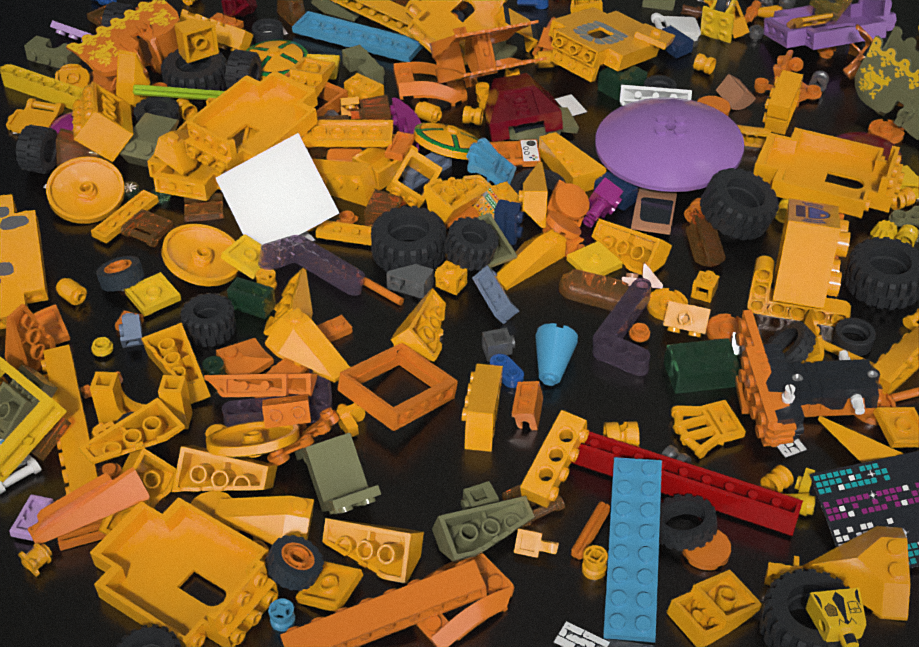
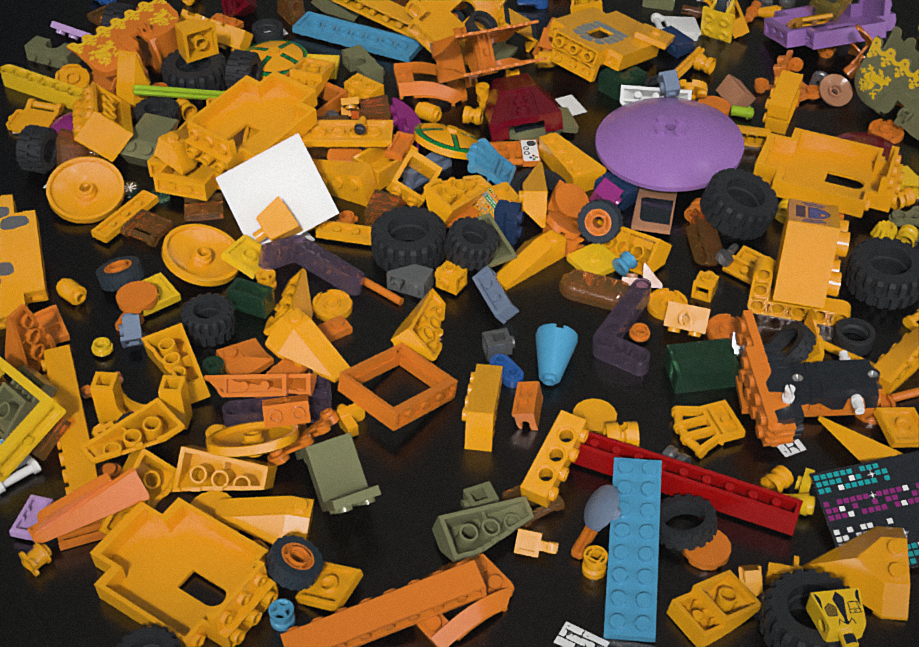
light orange wedge [322,518,424,583] -> none
flat silver plate [749,25,764,39] -> none
none -> orange tile [116,281,159,314]
none -> light orange torso [252,196,304,244]
none -> light orange tile [312,289,353,322]
none -> black piece [354,116,367,135]
none -> black tyre [465,10,498,33]
none -> light orange tile [573,398,617,436]
none -> black wheel [577,198,623,244]
none -> sand blue dish [584,485,621,532]
none -> dark azure wheel [612,251,638,276]
none -> sand blue brick [657,69,680,98]
none -> light orange axle [674,46,705,79]
none -> light orange plate [679,79,708,101]
none -> flat silver piece [715,243,739,267]
none -> light orange slope [722,245,777,285]
none -> lime pin [731,104,754,120]
none -> light orange piece [738,564,763,597]
none -> nougat dish [819,74,853,107]

